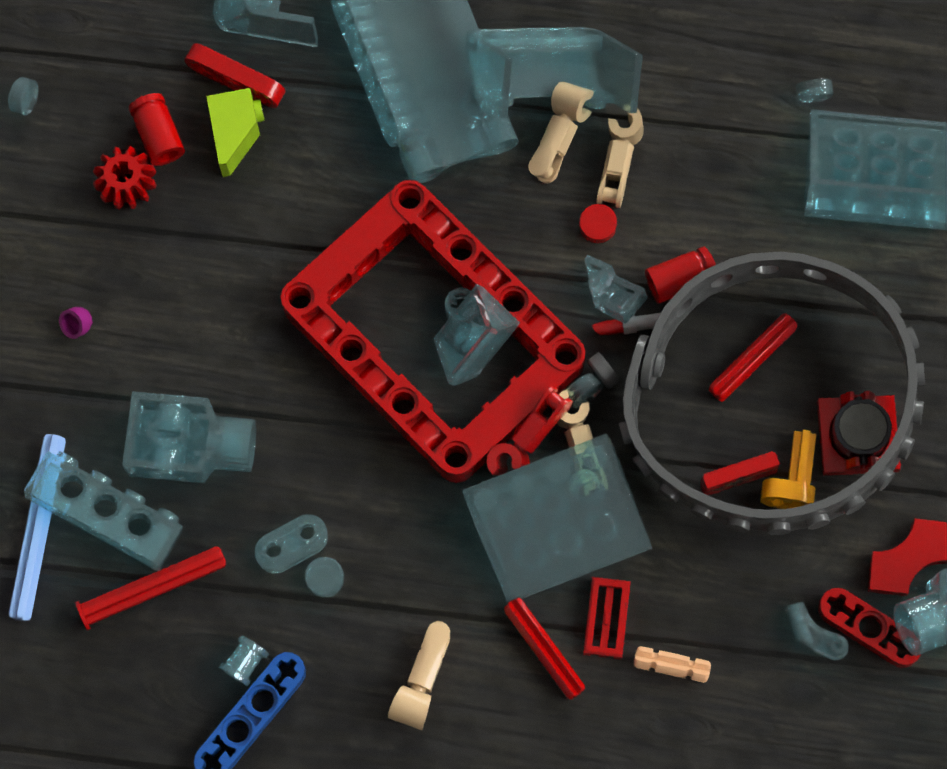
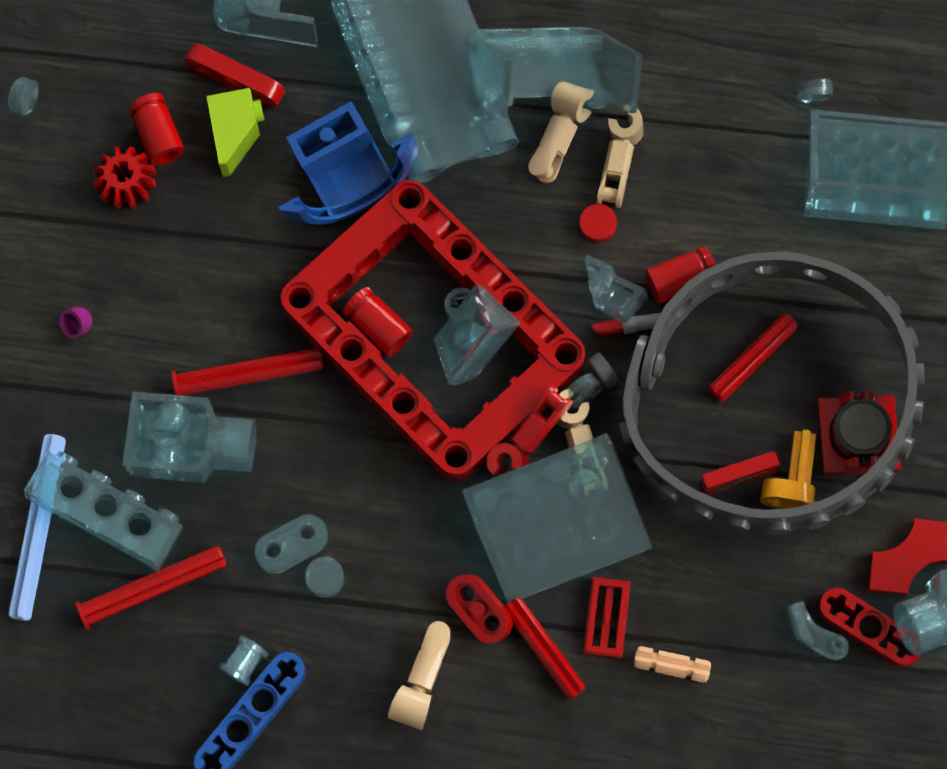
none -> red axle [172,348,324,401]
none -> blue piece [278,101,419,224]
none -> red piece [342,287,414,357]
none -> red plate [446,574,513,643]

